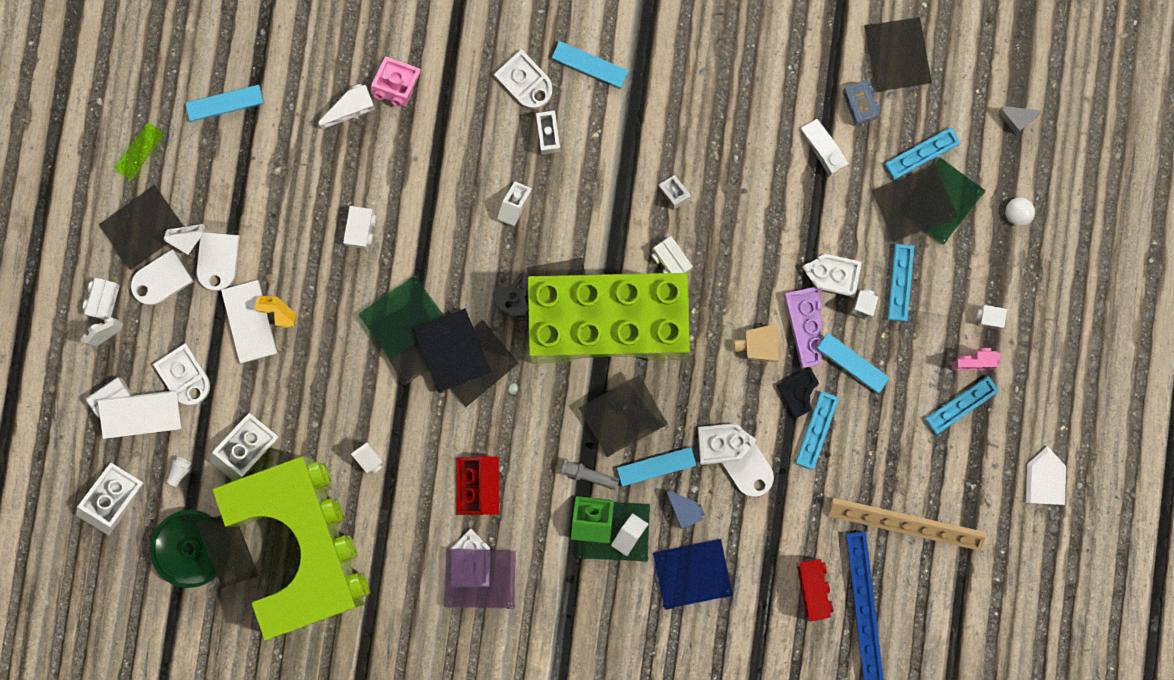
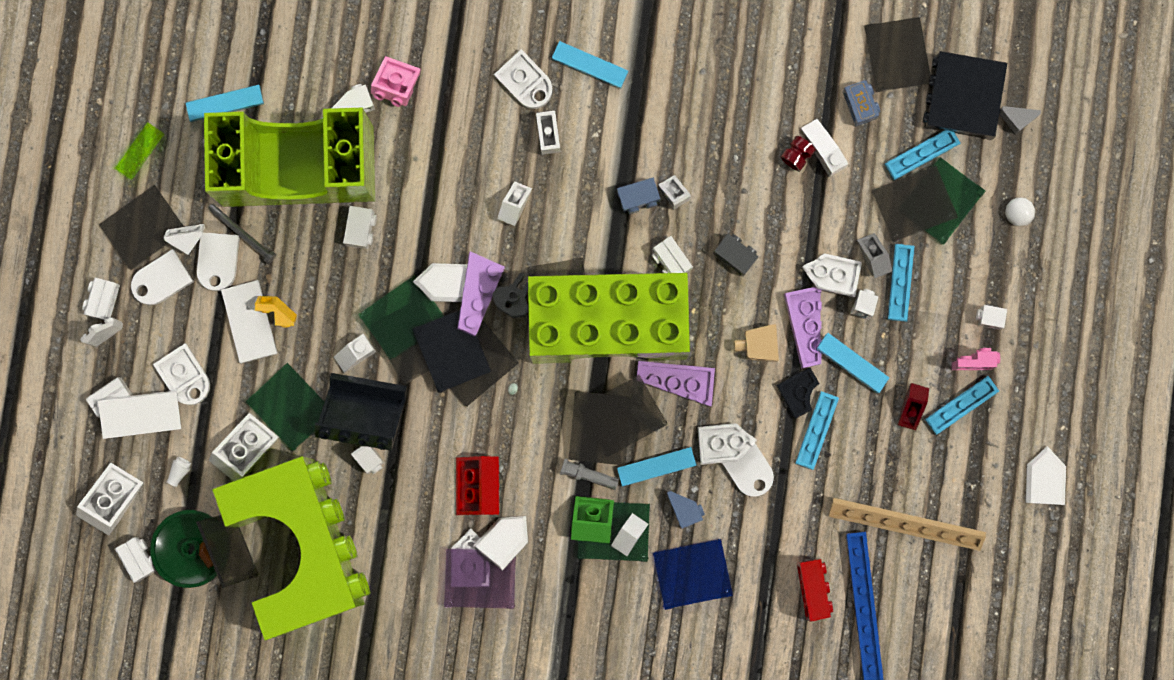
none -> white brick [115,537,156,583]
none -> reddish brown arm [199,539,216,569]
none -> lime arch [204,107,375,207]
none -> flat silver bar [208,204,277,264]
none -> clear green piece [246,363,325,452]
none -> black panel [315,373,407,451]
none -> white slope [334,334,376,373]
none -> white tile [413,263,468,302]
none -> lavender wing [457,251,505,337]
none -> white tile [473,516,528,571]
none -> clear smoke piece [568,390,633,466]
none -> sand blue brick [617,177,660,214]
none -> lavender wing [636,361,715,407]
none -> dark grey brick [713,233,759,277]
none -> dark red wheel [780,136,816,172]
none -> light grey slope [857,233,892,278]
none -> dark red slope [898,383,930,430]
none -> black panel [922,51,1007,140]

